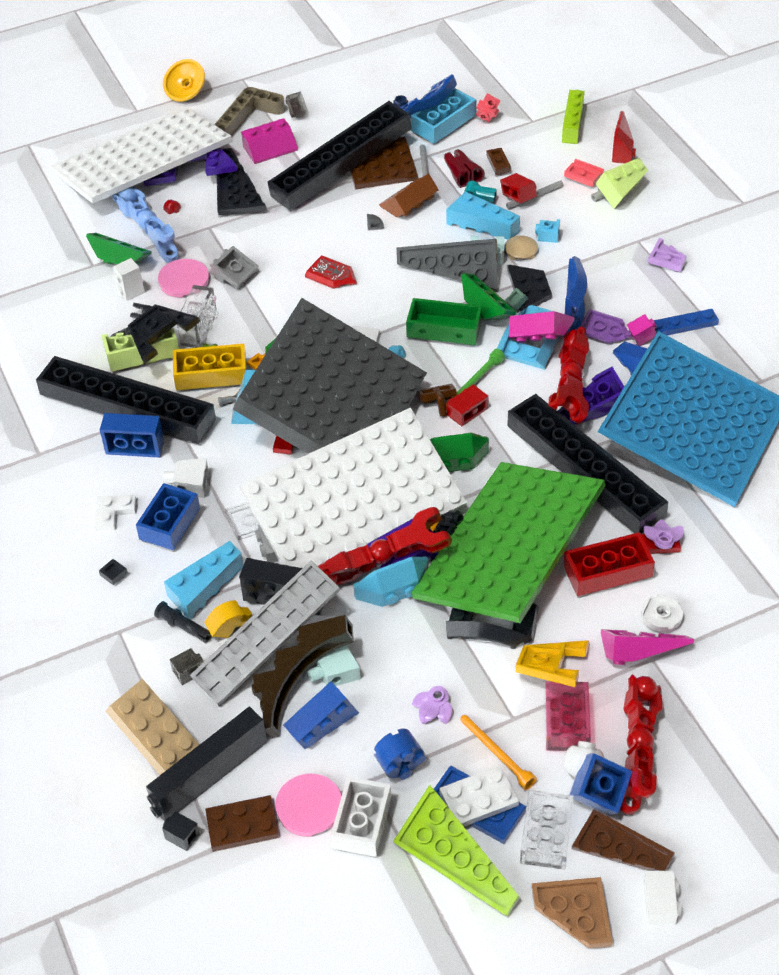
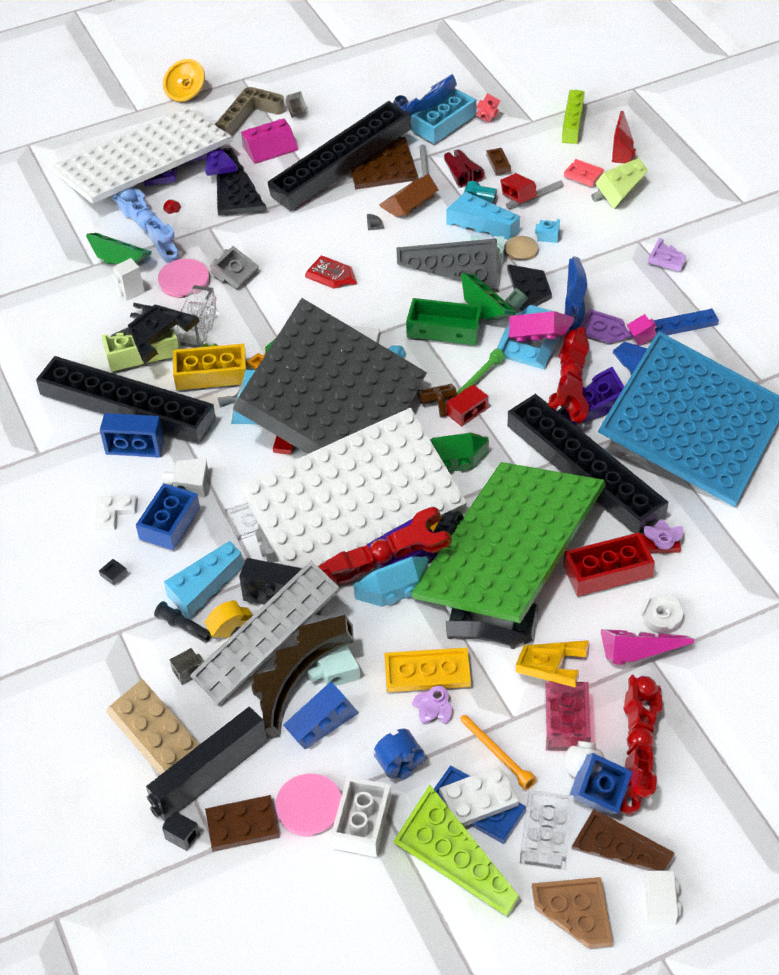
none -> yellow plate [384,647,471,692]

